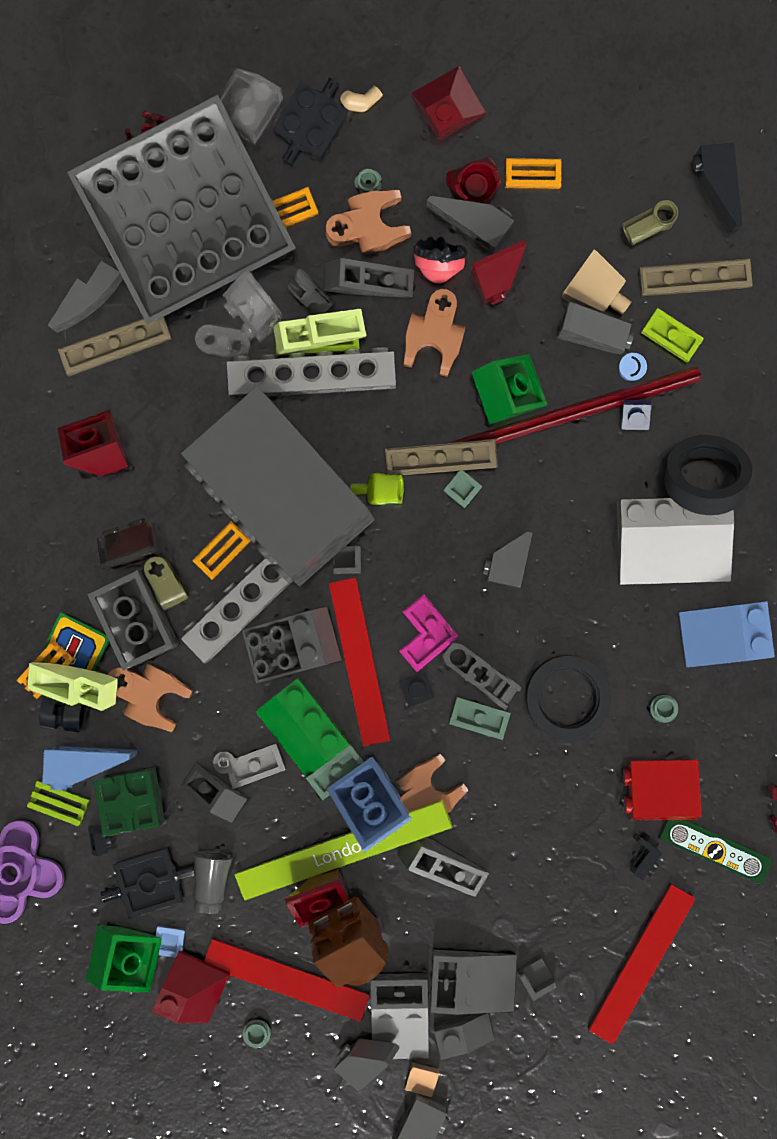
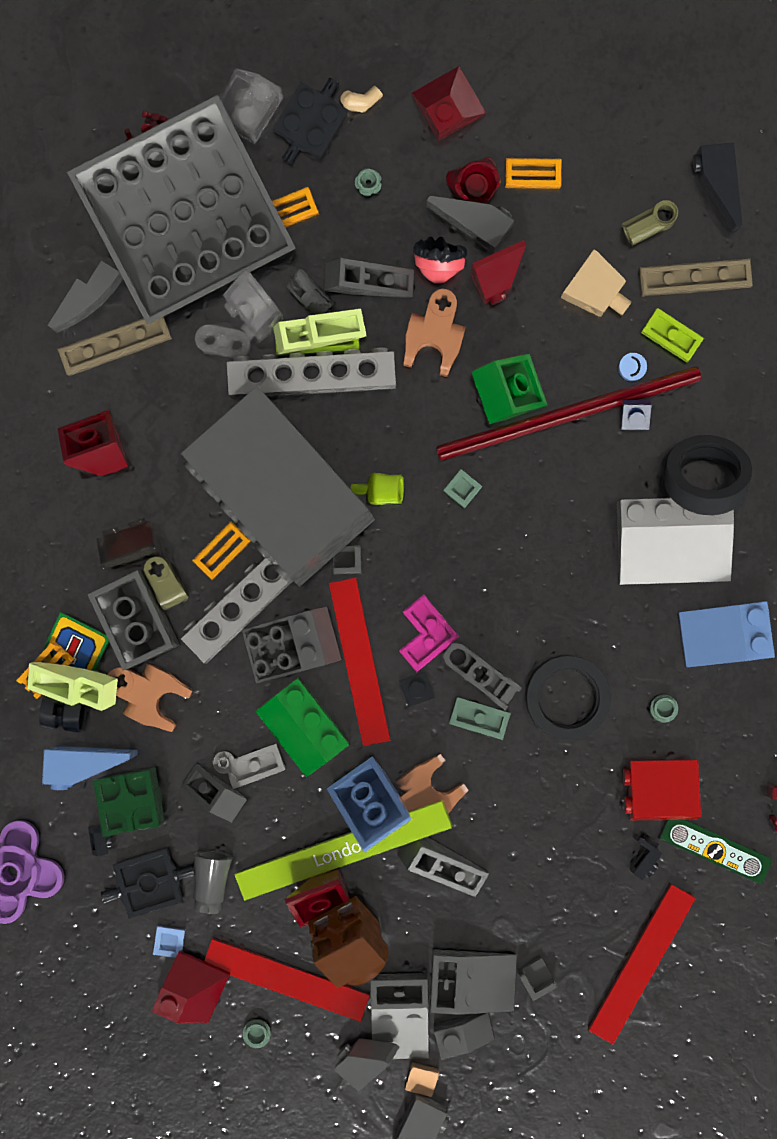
lime tile [27,780,90,826] -> none
green slope [85,925,162,993] -> none
sand green plate [306,744,364,800] -> none
nougat piece [326,190,412,254] -> none
dark tan tile [385,439,498,475] -> none
dark grey slope [483,532,532,588] -> none
dark grey slope [557,302,634,355] -> none

